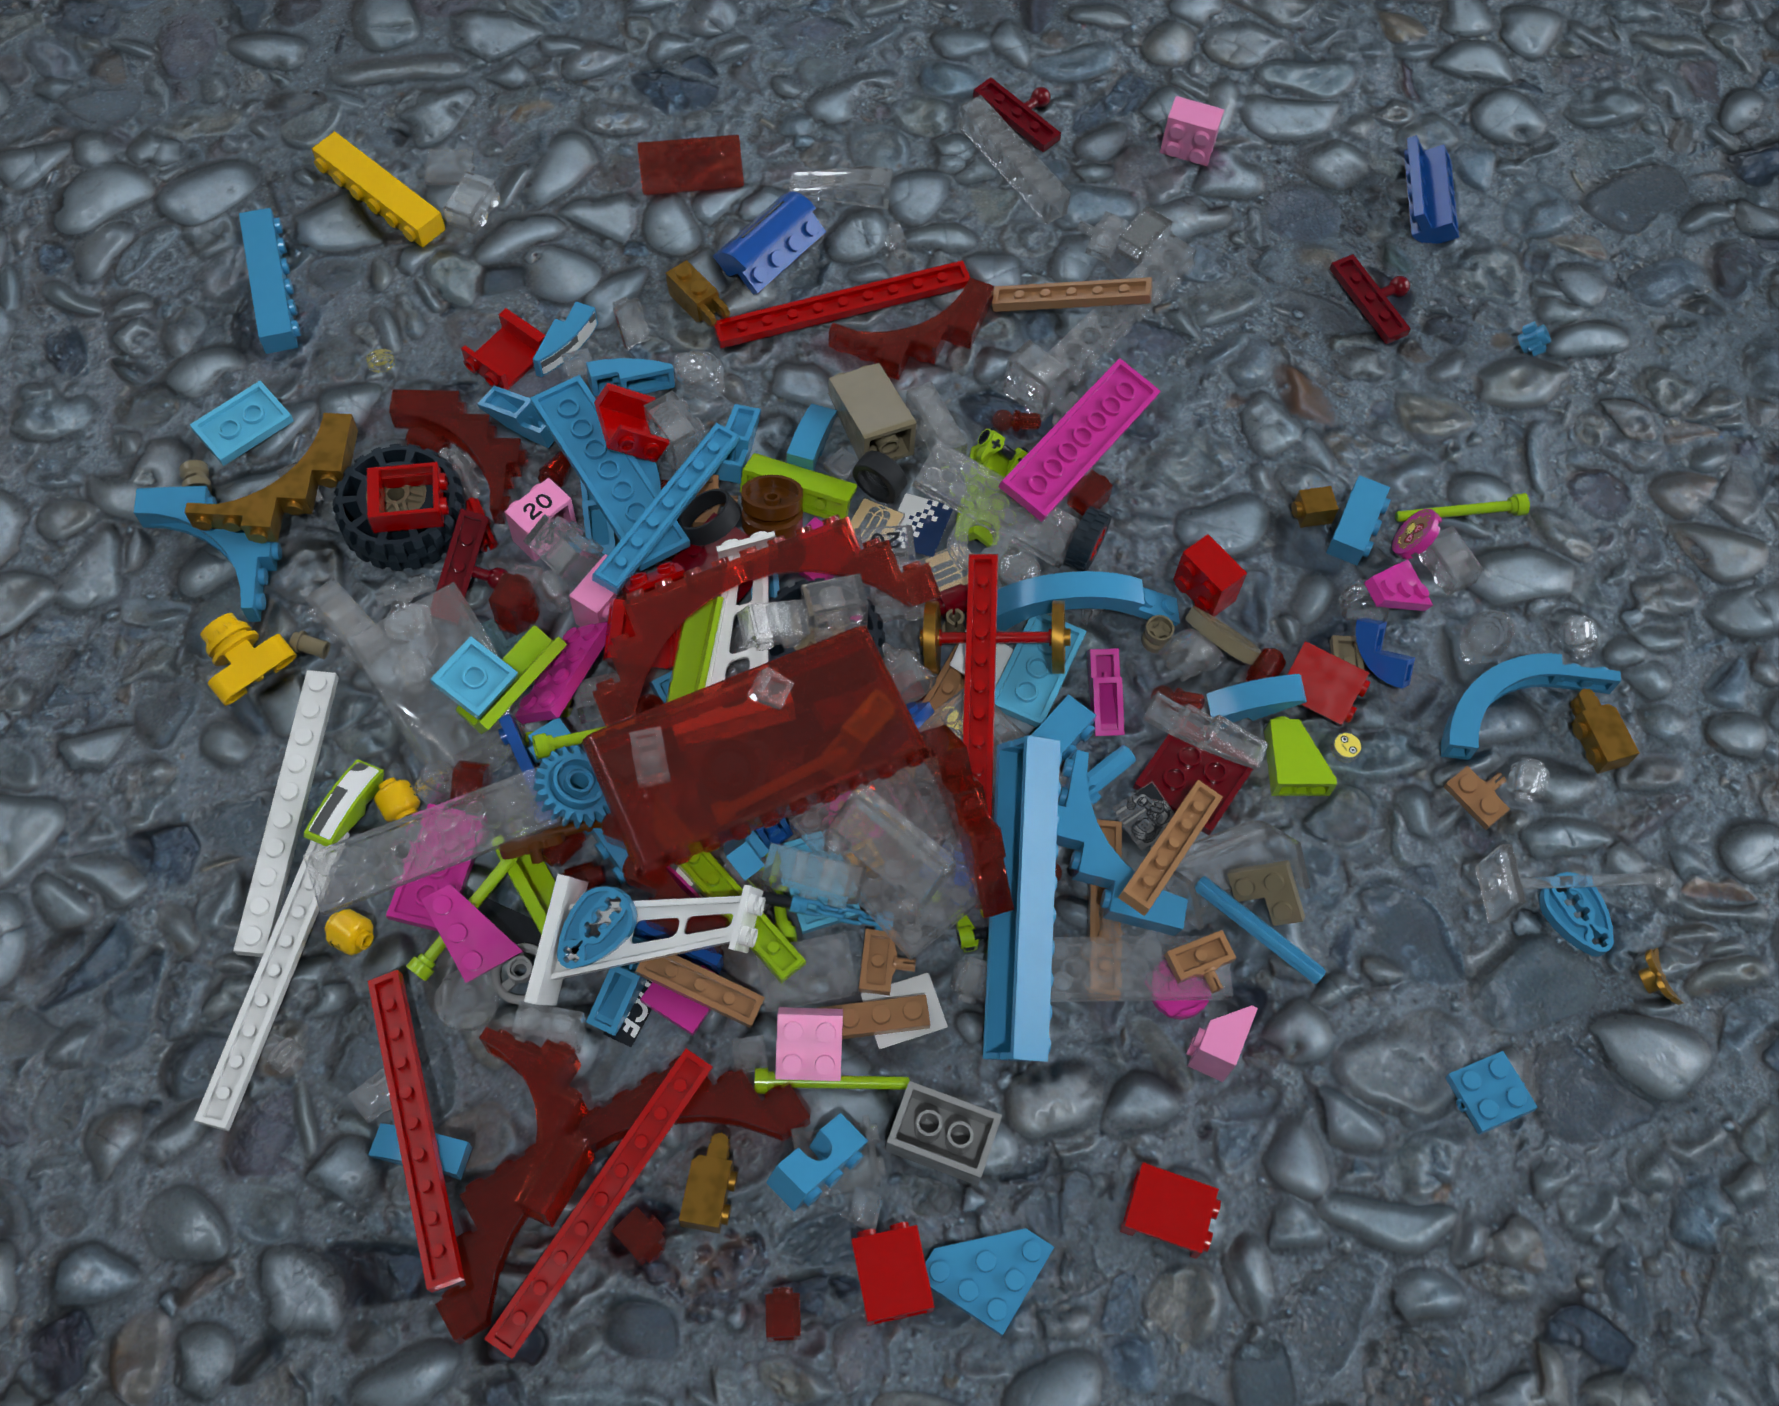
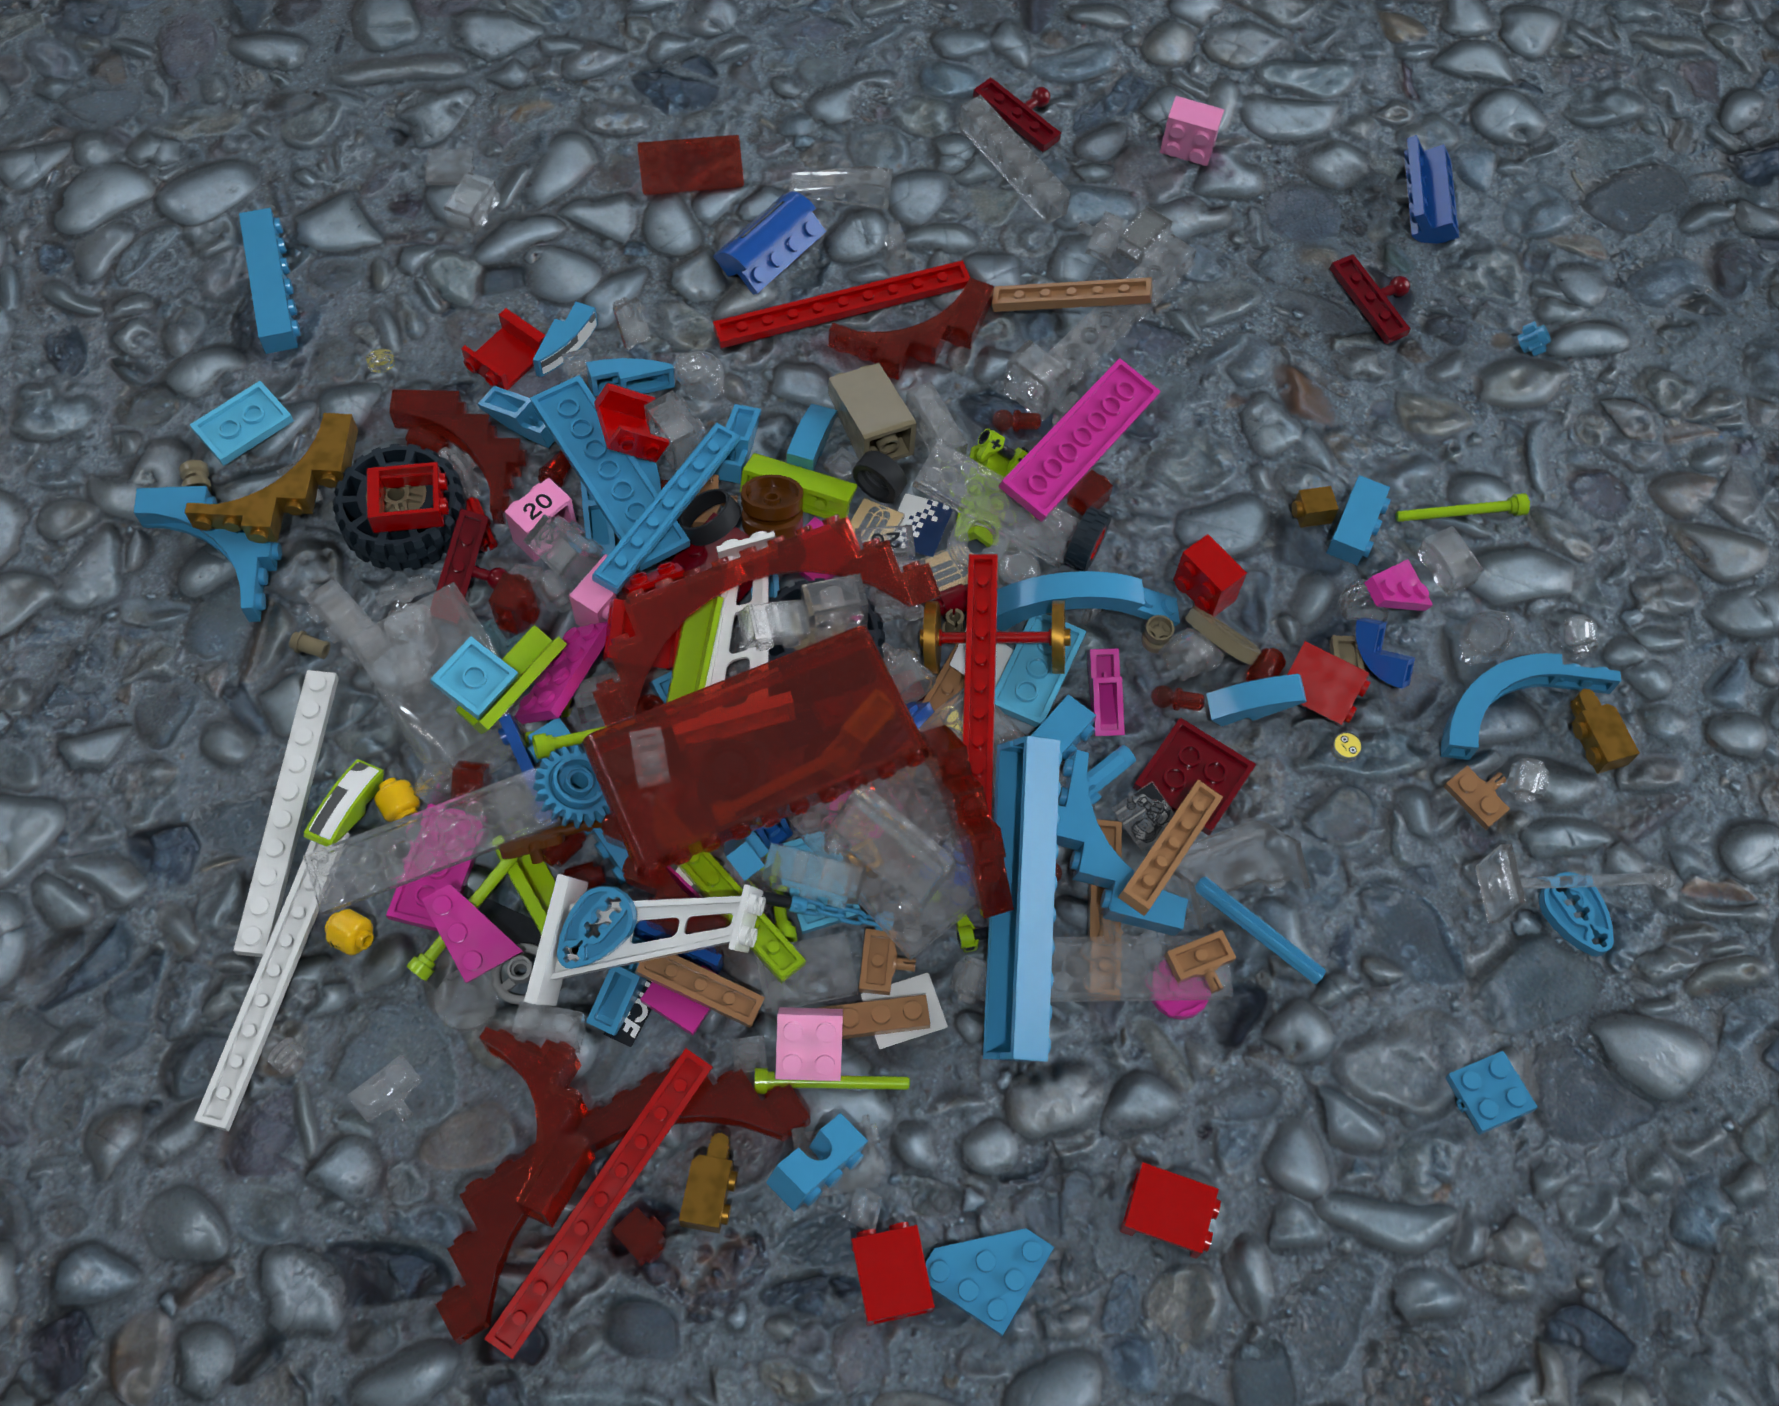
yellow beam [200,613,297,706] -> none
yellow brick [311,131,446,248] -> none
red plate [367,970,465,1293] -> none
dark azure slope [368,1123,473,1180] -> none
pearl gold hinge [665,260,730,327] -> none
clear slope [747,667,794,710] -> none
clear red brick [765,1287,801,1342] -> none
light grey brick [885,1081,1002,1186] -> none
clear slope [1143,692,1269,770] -> none
bright pink slope [1186,1005,1258,1082] -> none
dark tan plate [1227,860,1305,926] -> none
lime slope [1264,716,1337,796] -> none
dark pink tile [1392,509,1442,559] -> none
pearl gold animal [1638,947,1684,1005] -> none

